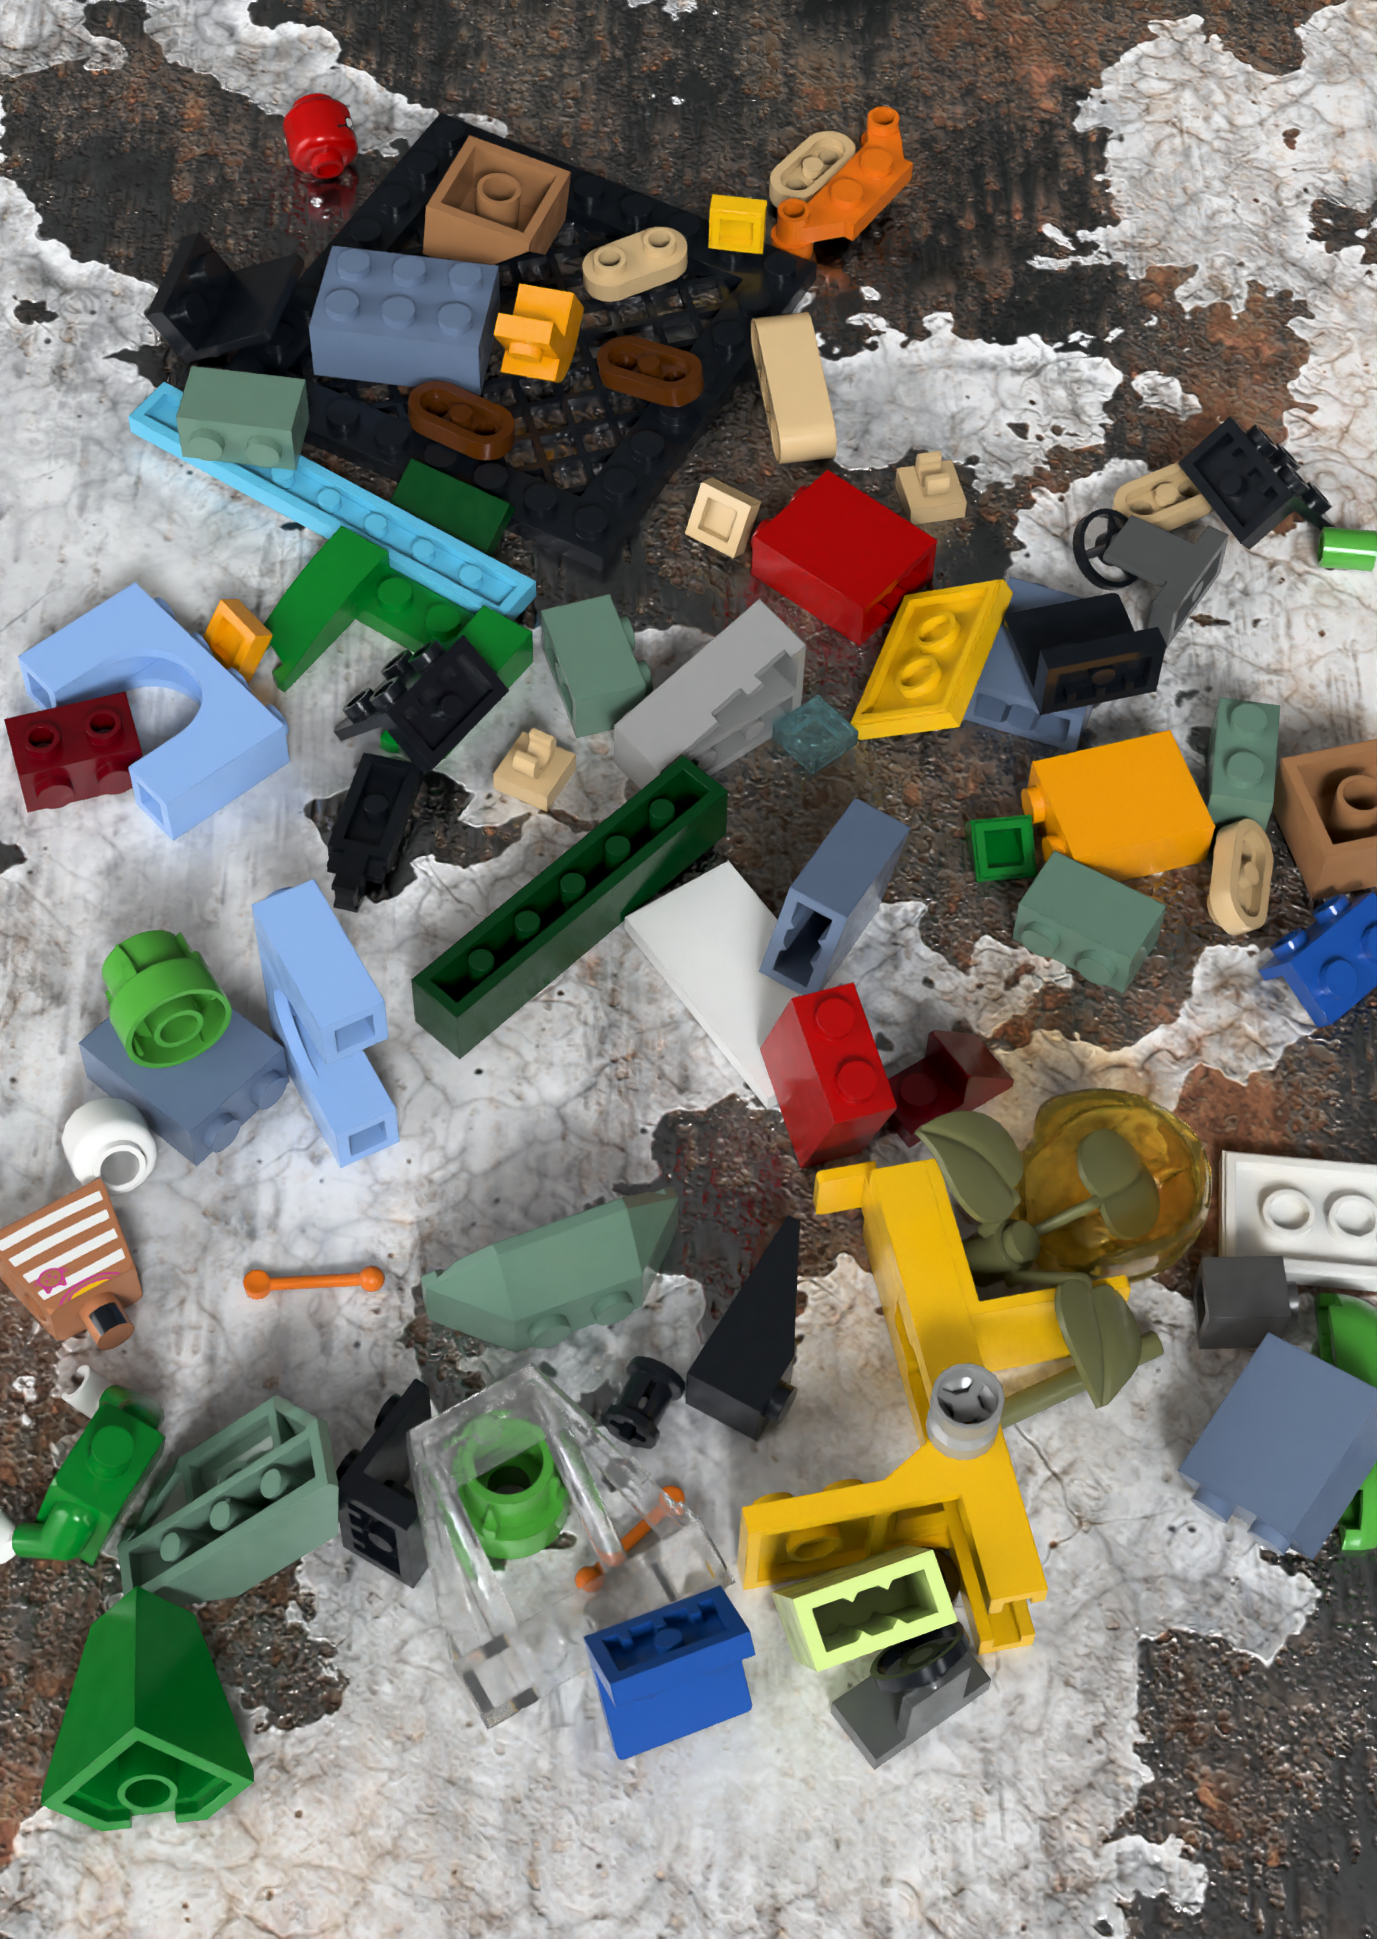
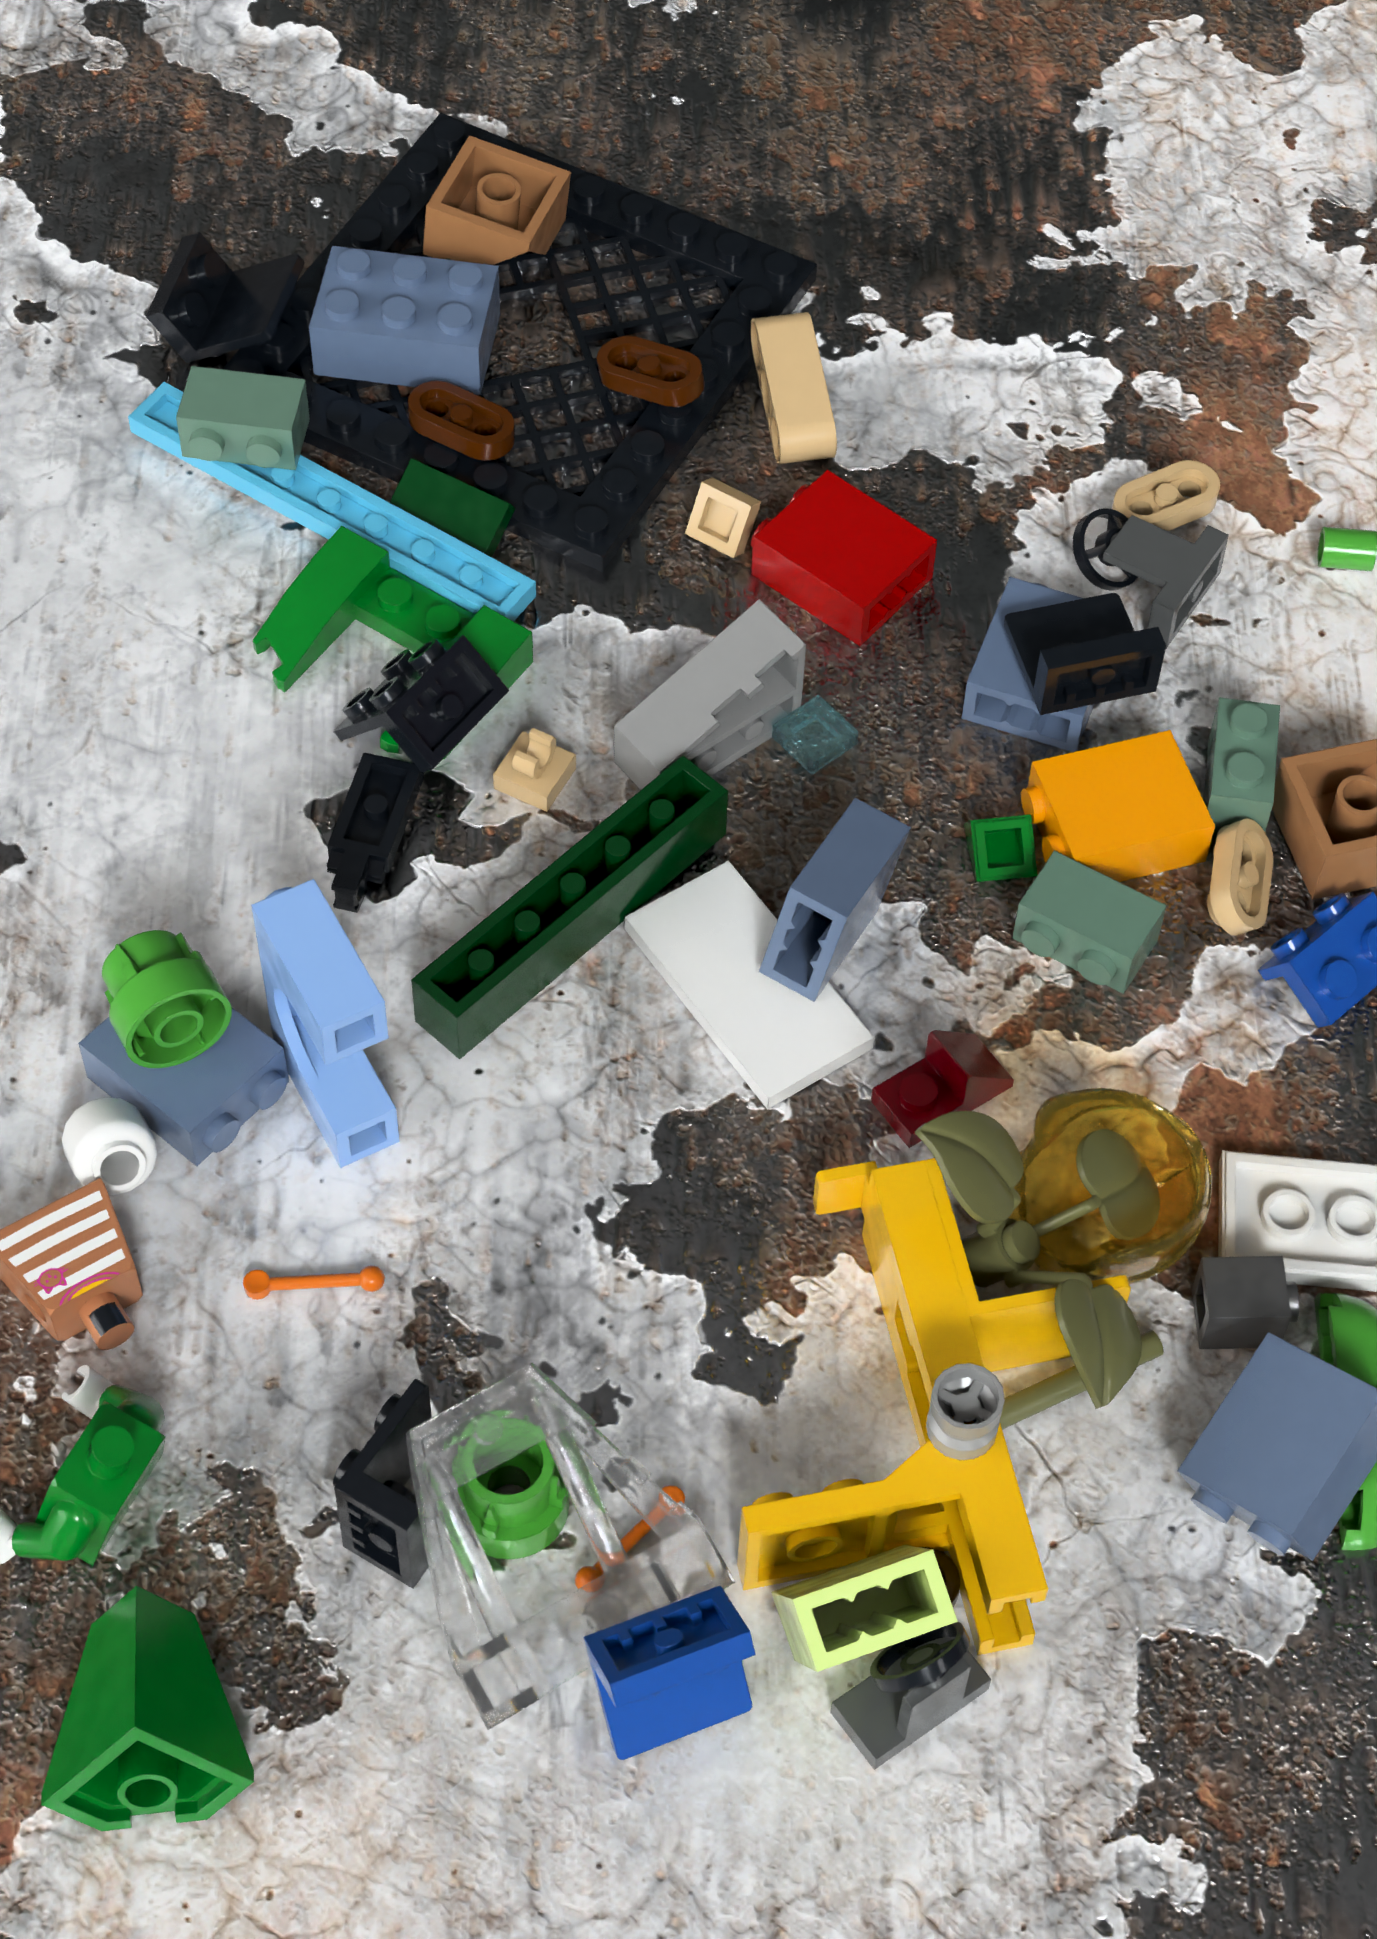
dark red brick [4,691,143,813] -> none
light blue arch [18,582,290,841] -> none
sand green wedge [117,1395,339,1606] -> none
light orange plate [203,598,273,683] -> none
red head [283,93,358,179] -> none
sand green wedge [421,1186,679,1353] -> none
light orange brick [494,284,584,383] -> none
sand green brick [541,594,654,738] -> none
tan plate [582,227,688,302] -> none
black bush [600,1356,685,1449] -> none
black slope [686,1215,800,1441] -> none
yellow tile [708,194,767,254] -> none
red brick [760,982,897,1169] -> none
tan plate [769,131,856,208] -> none
orange plate [770,106,913,260] -> none
yellow tile [849,579,1013,740] -> none
tan tile [895,451,967,525] -> none
black bracket [1178,416,1336,550] -> none

